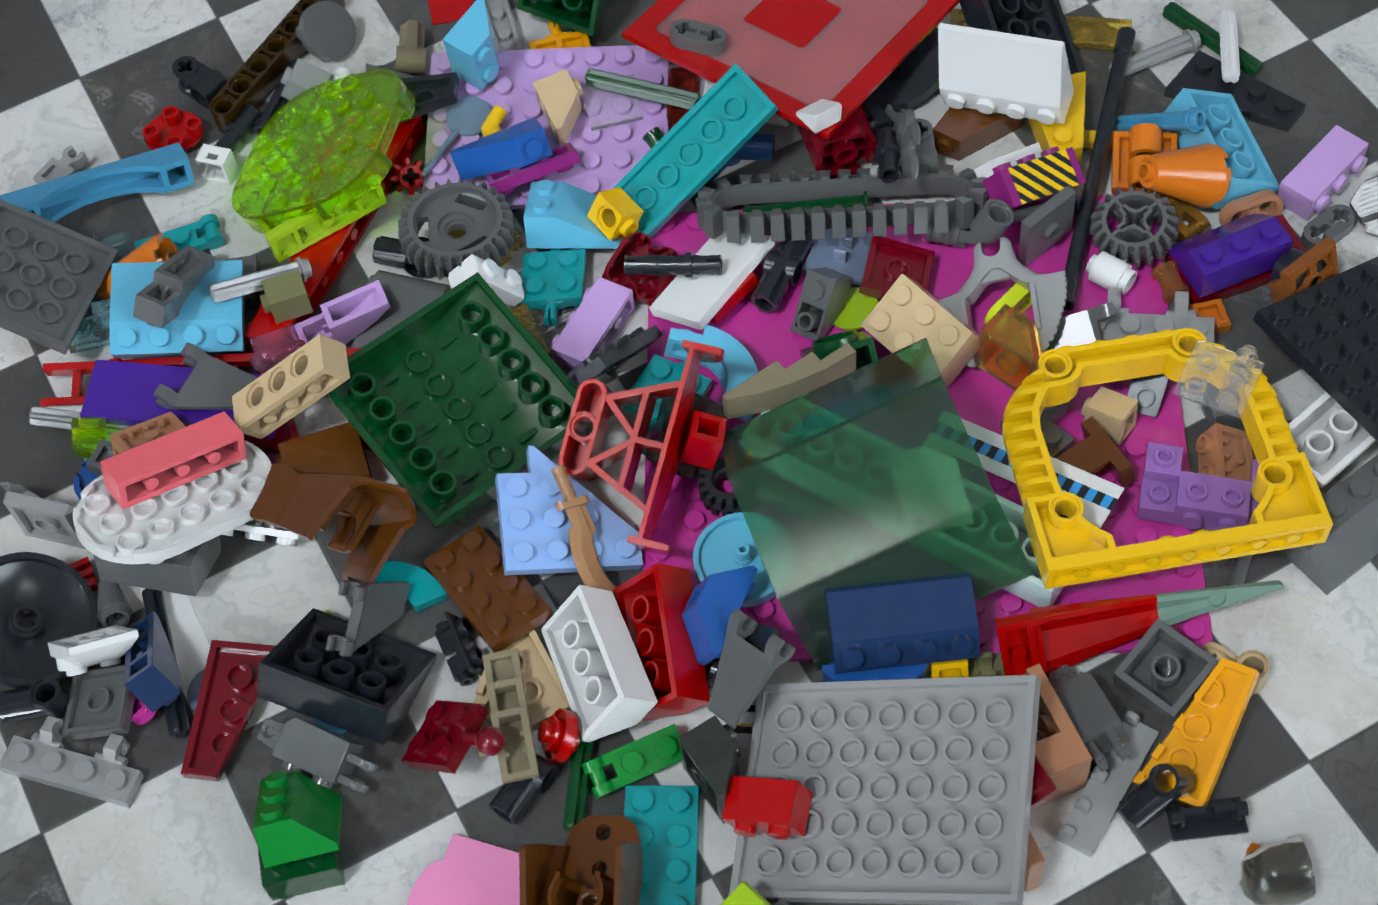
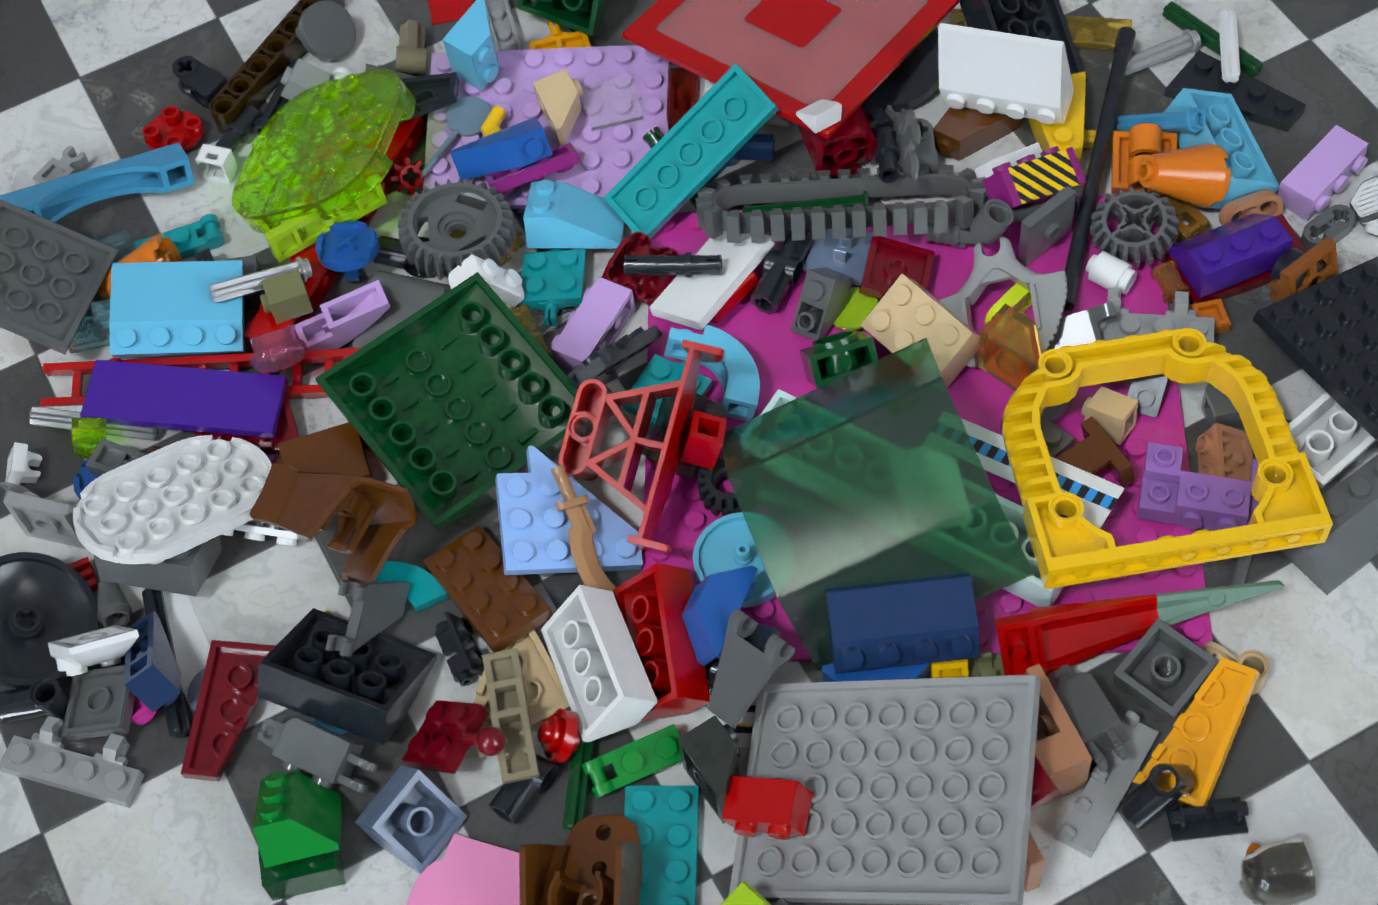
coral brick [100,411,247,510] -> none
nougat bracket [110,411,186,456] -> none
dark grey slope [133,245,216,328] -> none
dark grey flag [153,342,258,410] -> none
tan brick [232,334,350,439] -> none
axle [585,68,701,110] -> none
yellow brick [587,187,644,241] -> none
dark grey beam [670,18,727,56] -> none
dark tan slope [722,343,856,419] -> none
clear hinge [1173,339,1265,419] -> none
none -> white tile [5,442,42,485]
none -> blue tile [315,221,380,282]
none -> sand blue slope [354,766,468,874]

